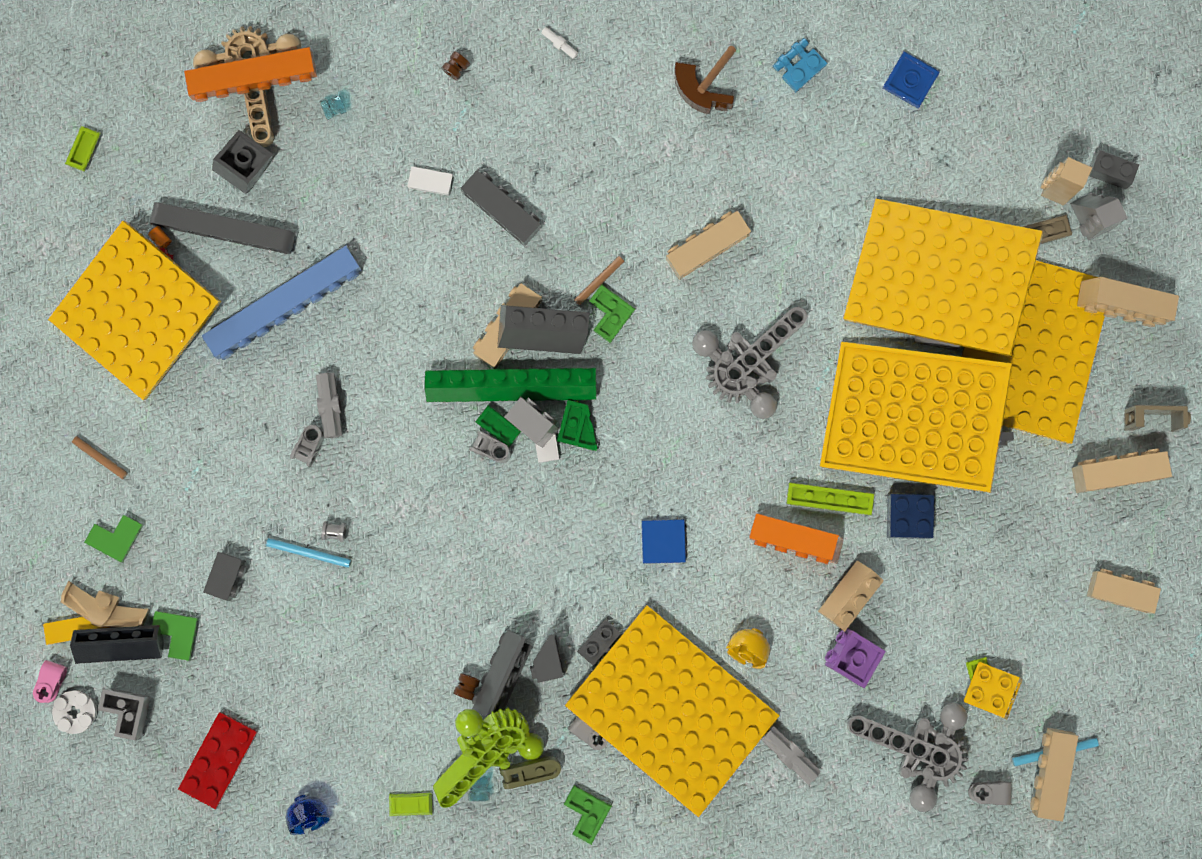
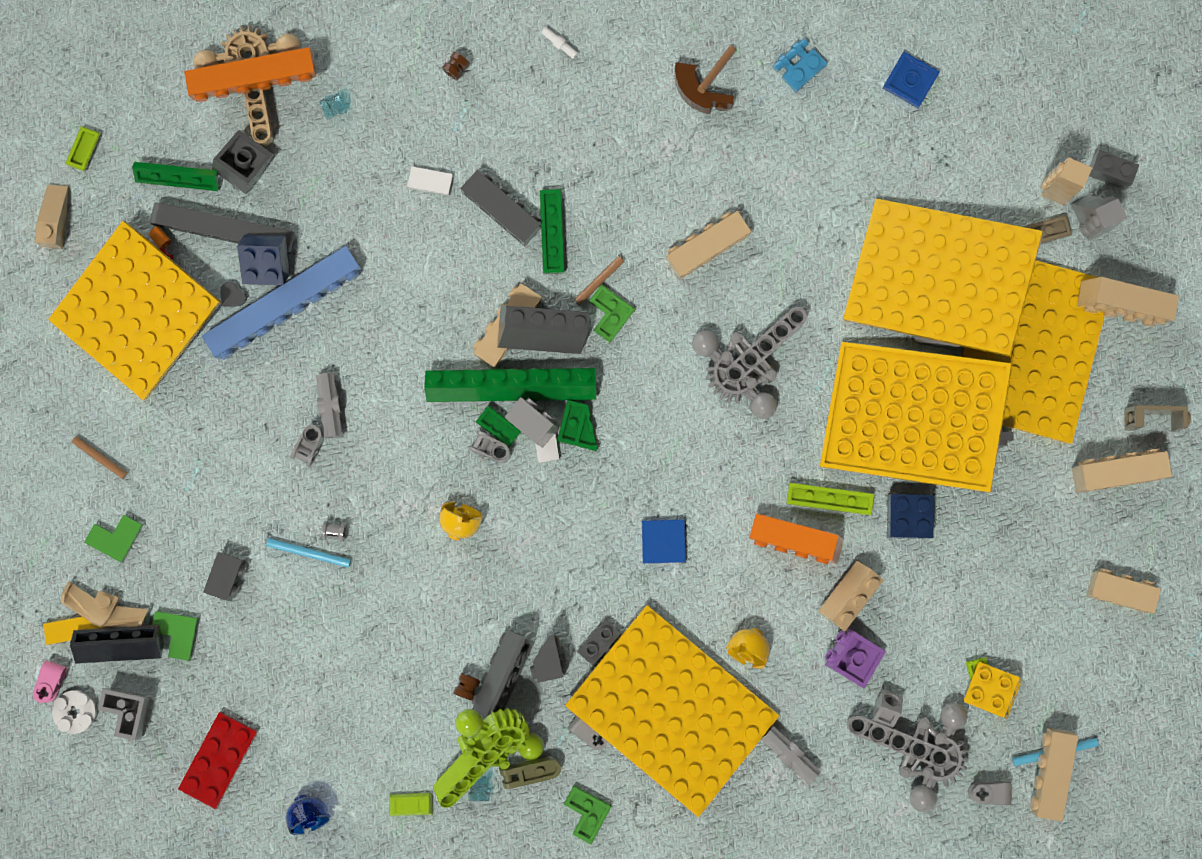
none -> tan slope [35,185,69,249]
none -> green plate [132,161,220,191]
none -> dark grey tile [220,282,247,308]
none -> dark blue brick [237,235,290,285]
none -> yellow cylinder [439,501,483,540]
none -> green plate [540,189,564,275]
none -> light grey brick [872,689,903,729]

